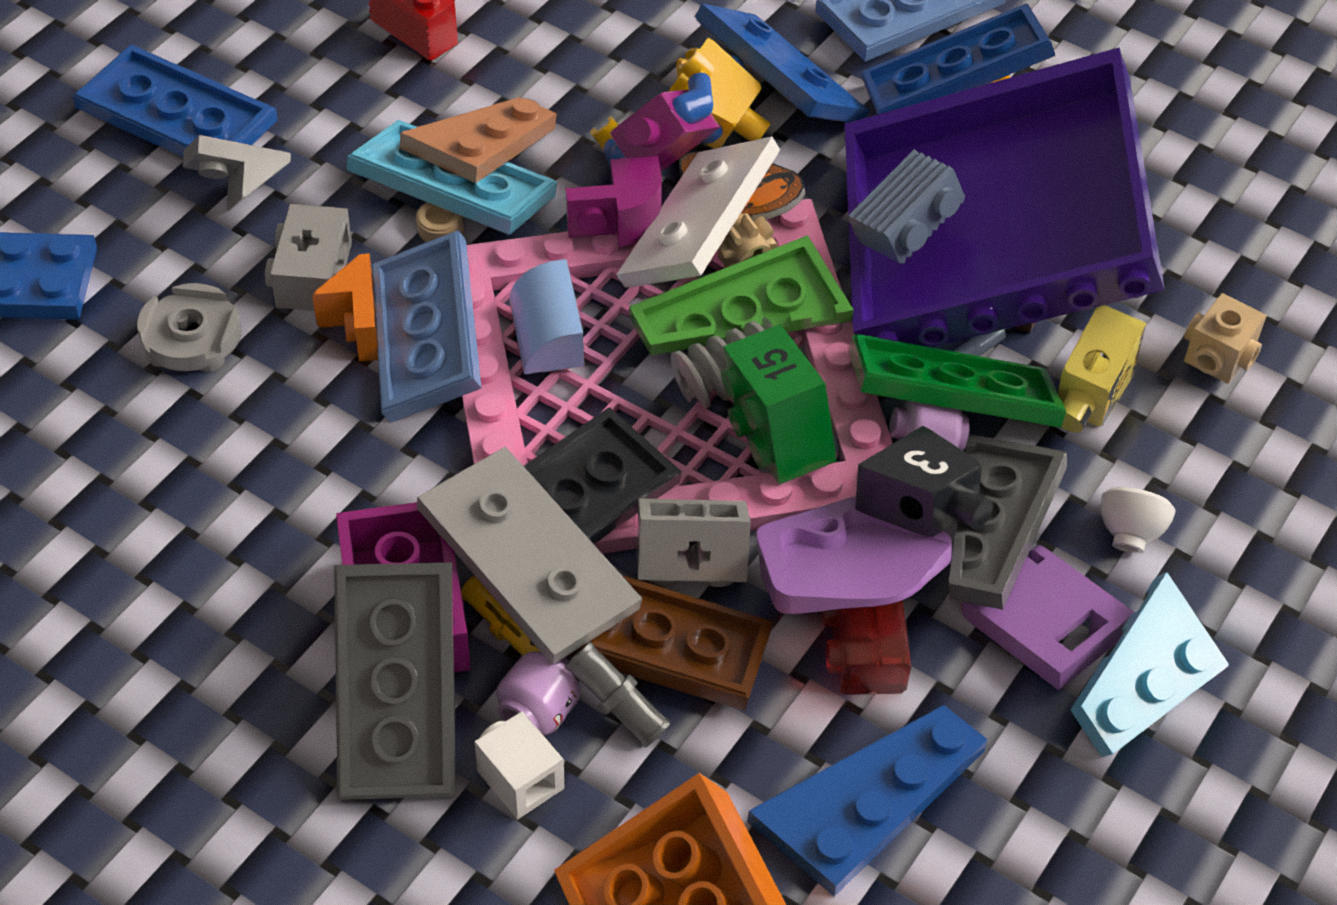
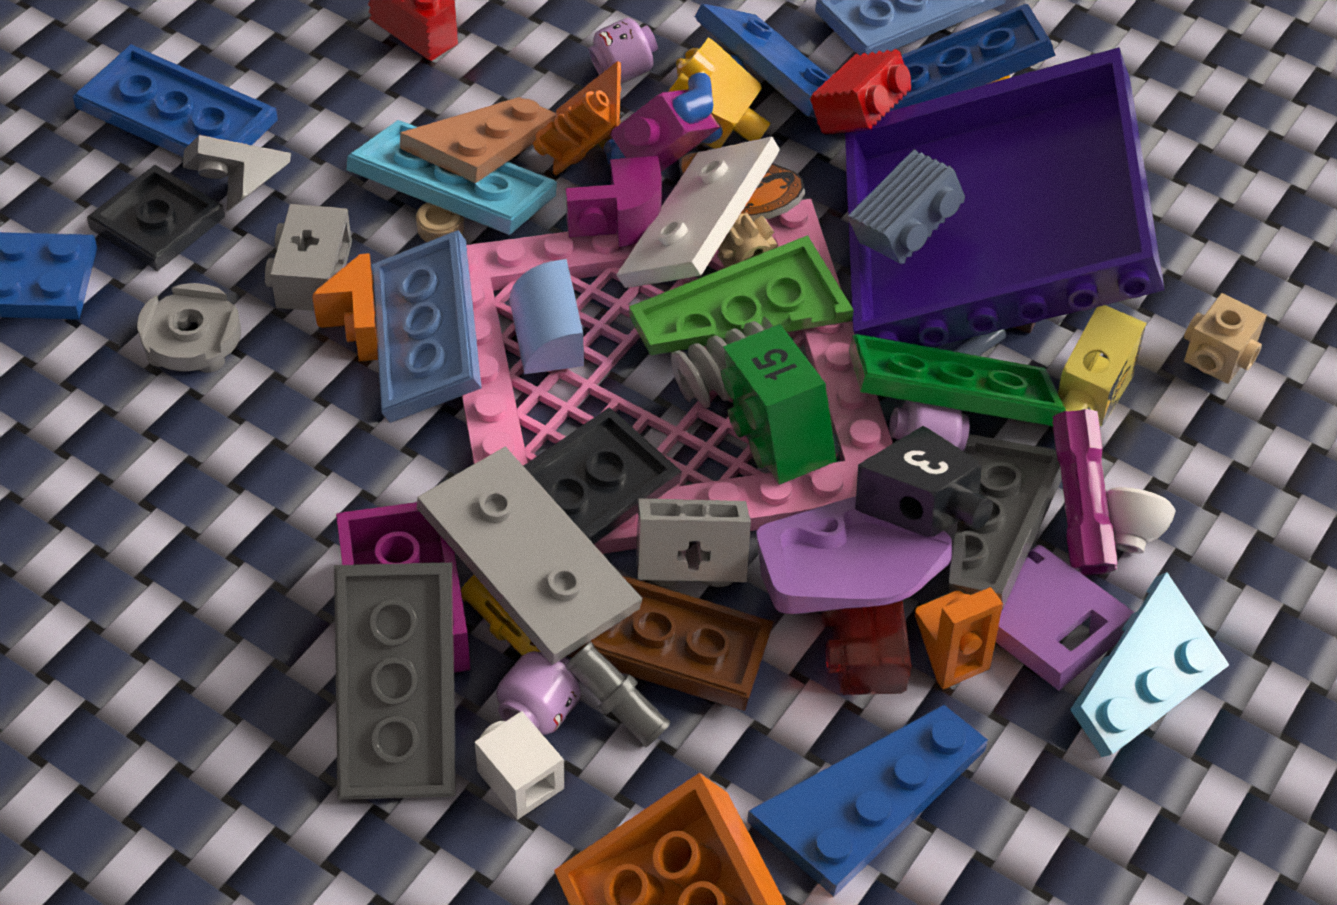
none -> black tile [87,165,225,271]
none -> orange hinge [533,61,621,176]
none -> lavender head [588,18,658,84]
none -> red brick [810,49,911,134]
none -> orange slope [915,587,1003,690]
none -> magenta axle [1052,409,1118,576]

